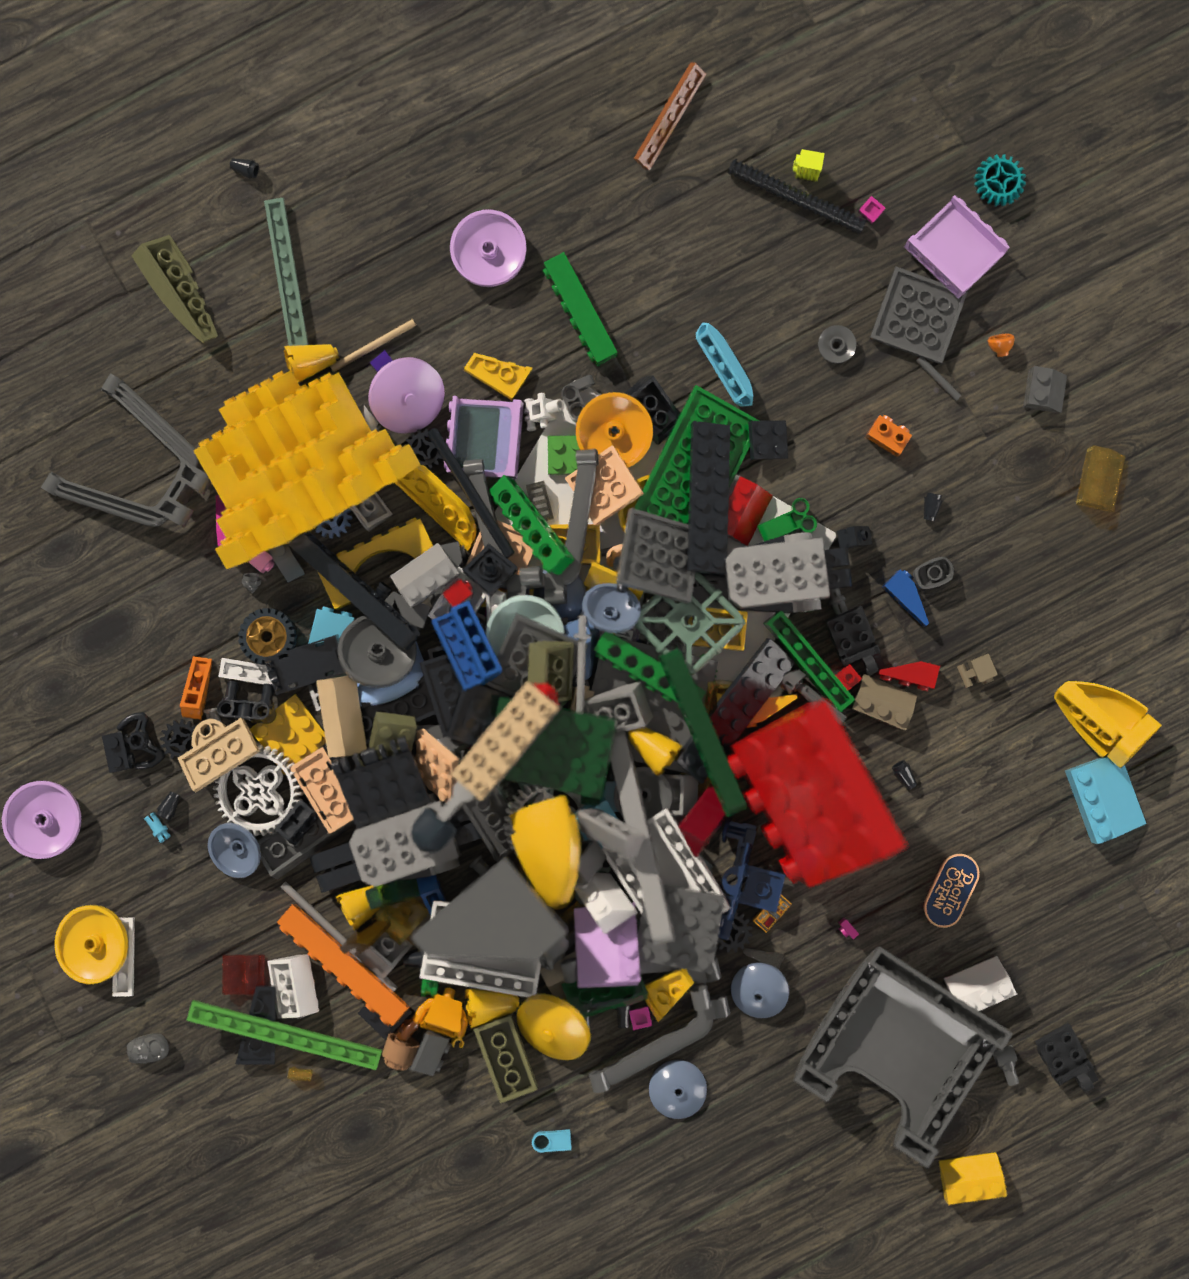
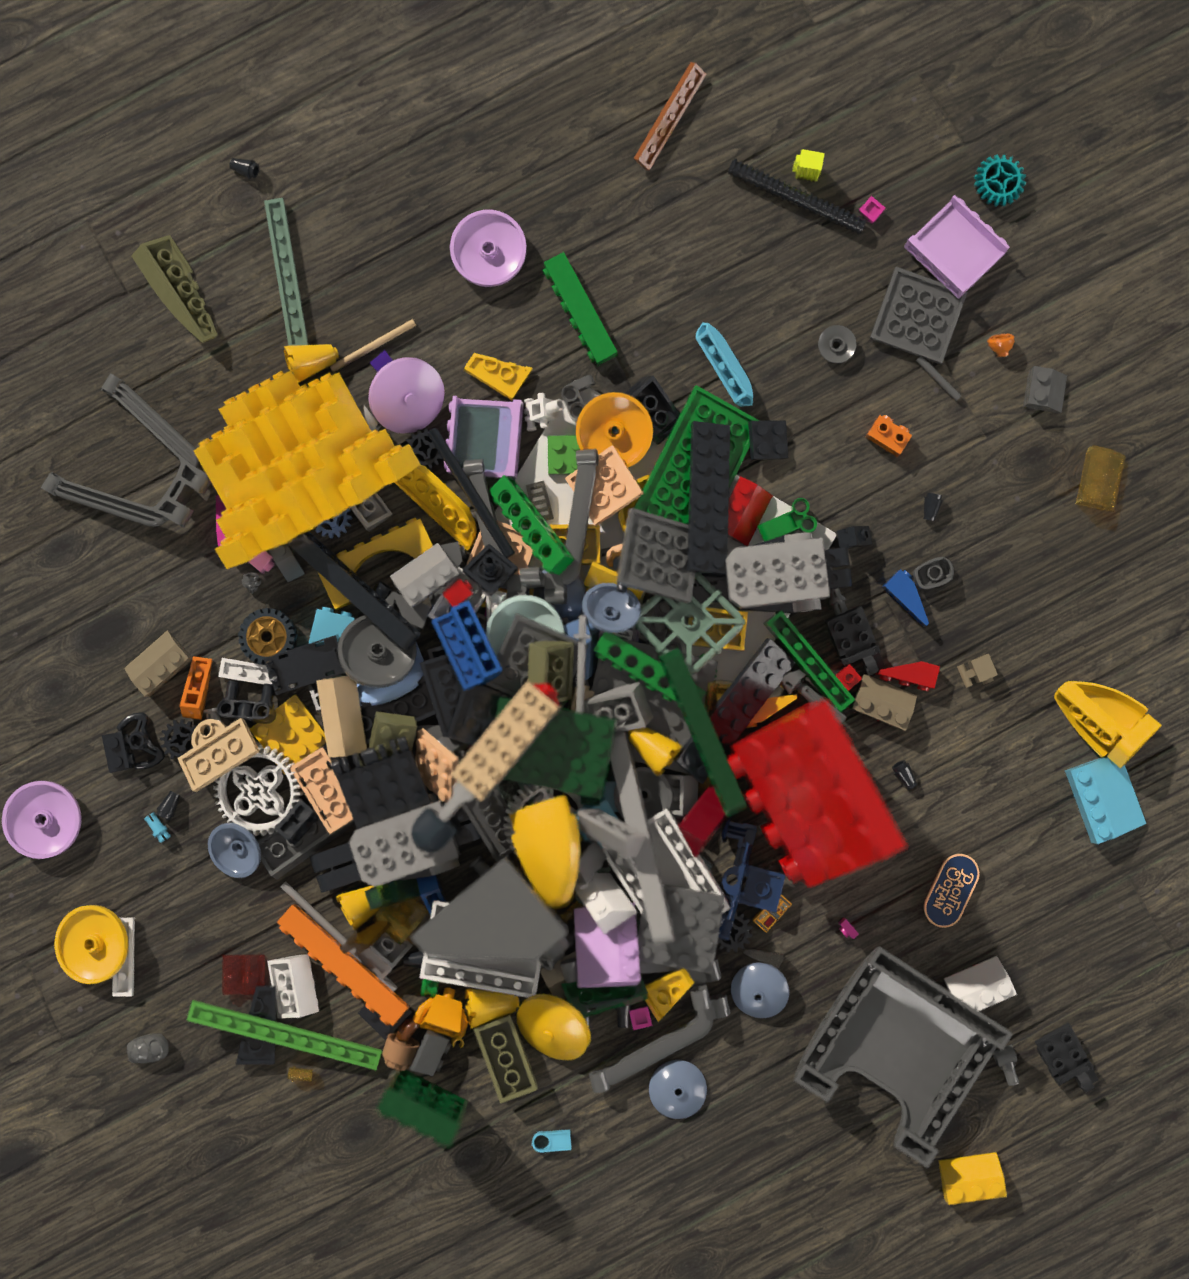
none -> dark tan slope [124,630,193,697]
none -> dark green brick [376,1070,468,1147]

